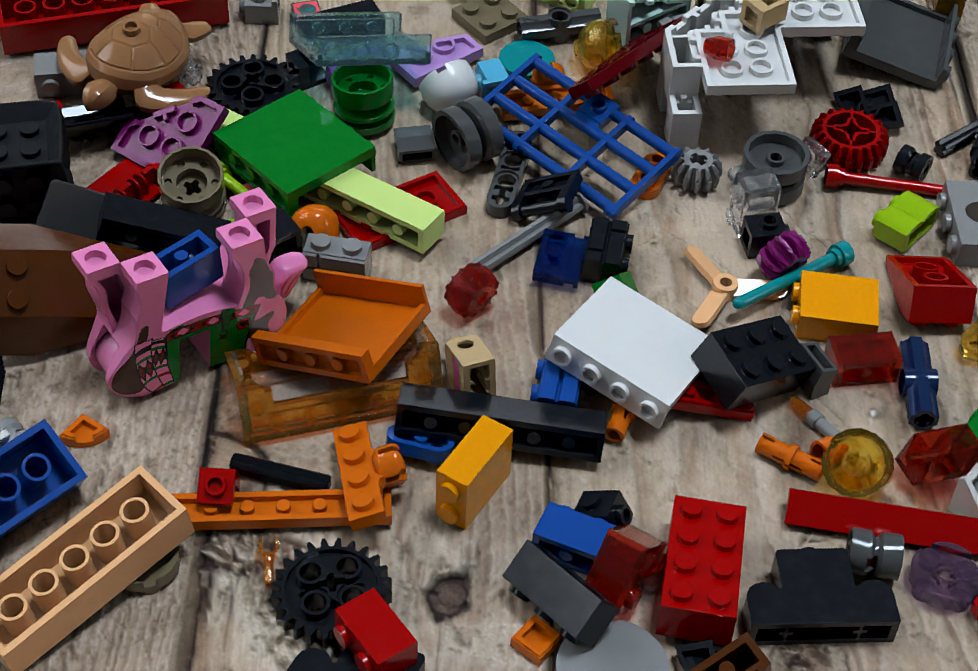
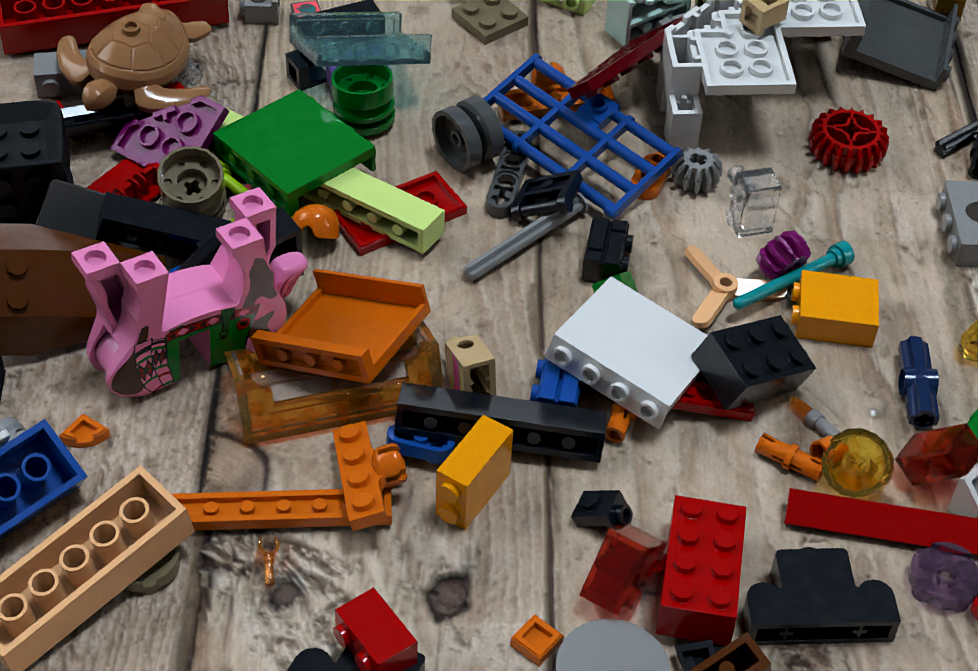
blue brick [156,229,224,310] -> none
red bracket [197,467,241,506] -> none
black gear [205,54,300,117] -> none
black axle [229,453,332,490] -> none
black gear [271,538,392,649] -> none
light grey brick [302,233,372,280] -> none
lavender wing [382,34,483,88] -> none
dark grey piece [394,125,436,164] -> none
white cylinder [419,59,478,112] -> none
clear red gear [444,262,499,318] -> none
medium azure brick [475,58,509,104] -> none
teal tile [499,40,555,83] -> none
black brick [502,539,620,646] -> none
dark grey piece [516,6,603,44] -> none
clear blue plate [532,229,589,289] -> none
blue brick [532,501,617,579] -> none
clear yellow cylinder [574,18,622,71] -> none
clear red hose [703,36,735,62] -> none
dark grey wheel [738,130,810,206] -> none
black brick [739,212,790,259] -> none
dark grey piece [800,342,839,400] -> none
clear plate [803,136,831,178] -> none
red piece [824,163,944,196] -> none
clear red brick [824,331,903,387] -> none
black brick [833,83,904,129] -> none
dark grey wheel [846,527,904,581] -> none
lime brick [871,190,940,253] -> none
red slope [886,255,977,328] -> none
black wheel [892,144,934,182] -> none

